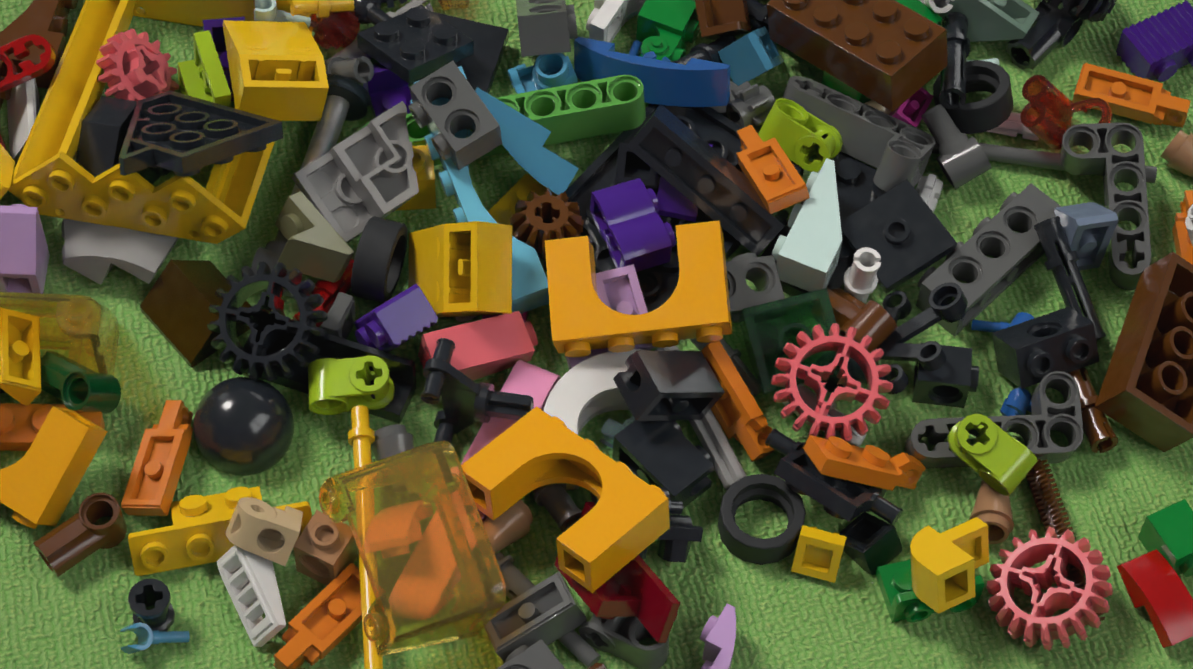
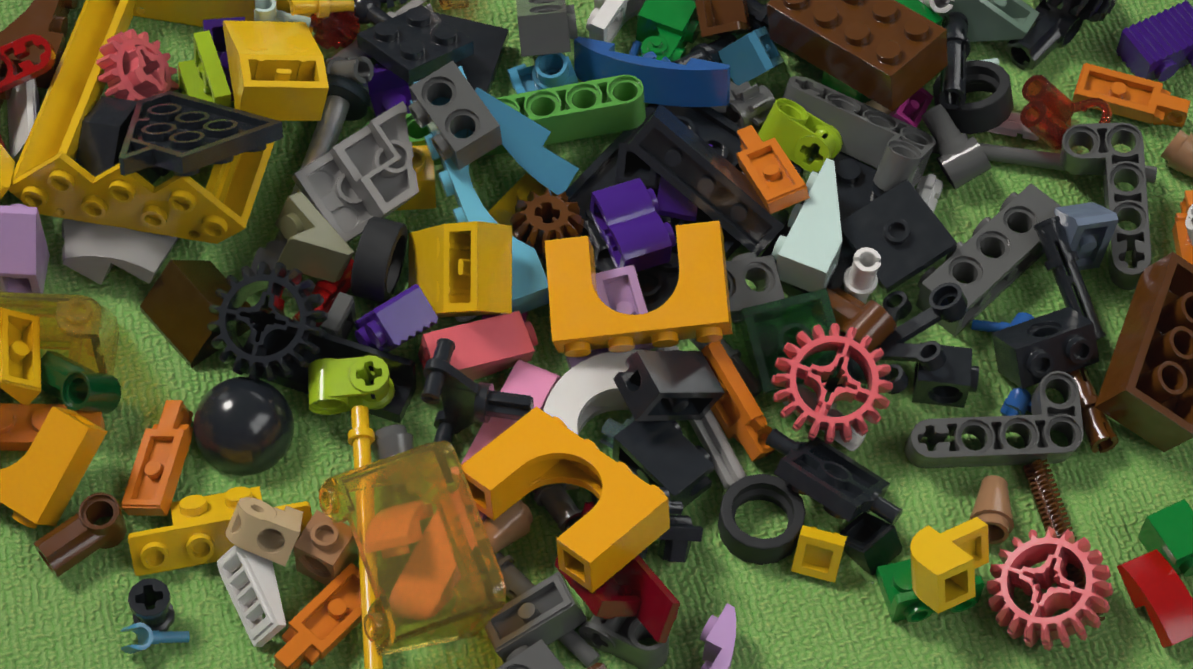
orange hinge [803,435,926,491] -> none
lime piece [948,414,1037,496] -> none

